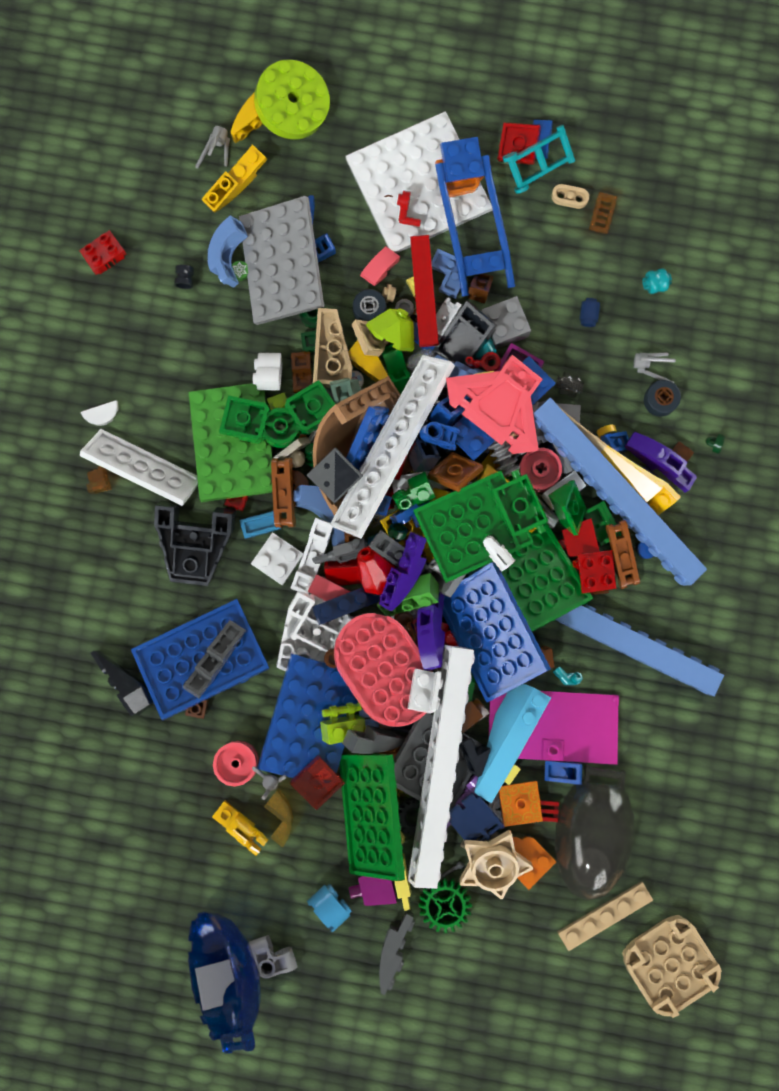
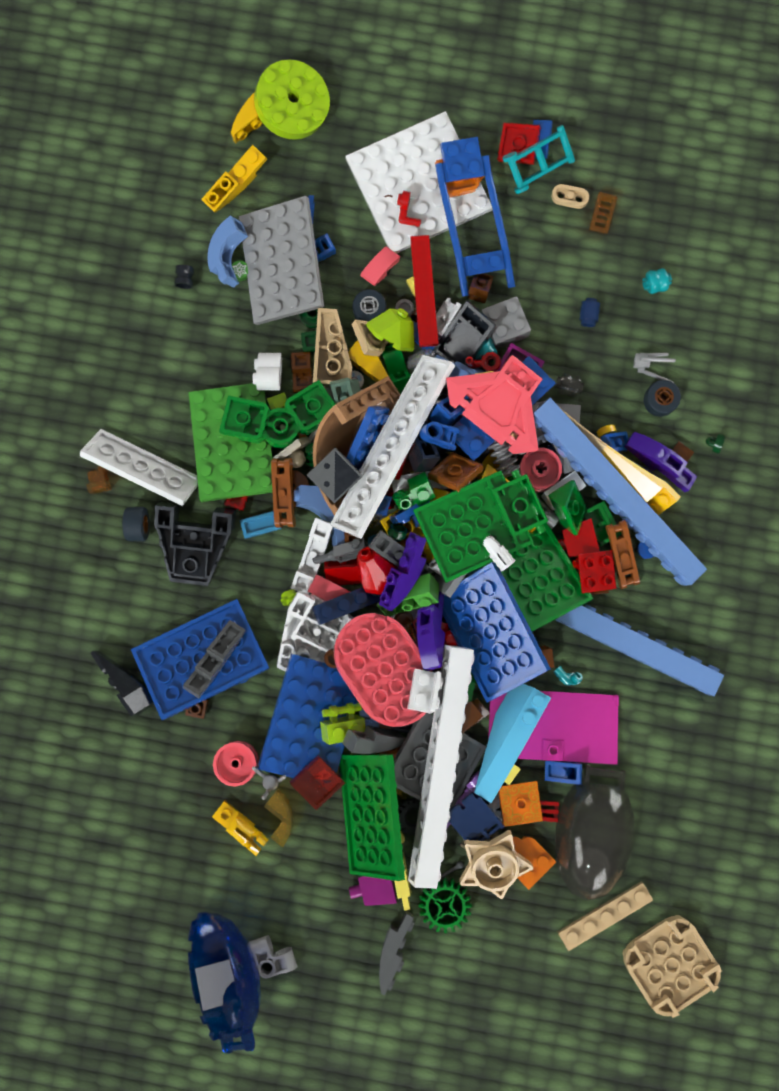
red hinge [79,230,127,275] -> none
white tile [81,400,119,426] -> none
light grey plant [195,126,230,169] -> none
white plate [251,532,303,586] -> none
dark azure brick [307,884,352,932] -> none
tan plate [382,284,396,303] -> none
medium blue plate [432,249,461,299] -> none
black slope [459,735,490,777] -> none
none -> black wheel [122,507,150,541]
none -> lime plate [280,589,297,606]

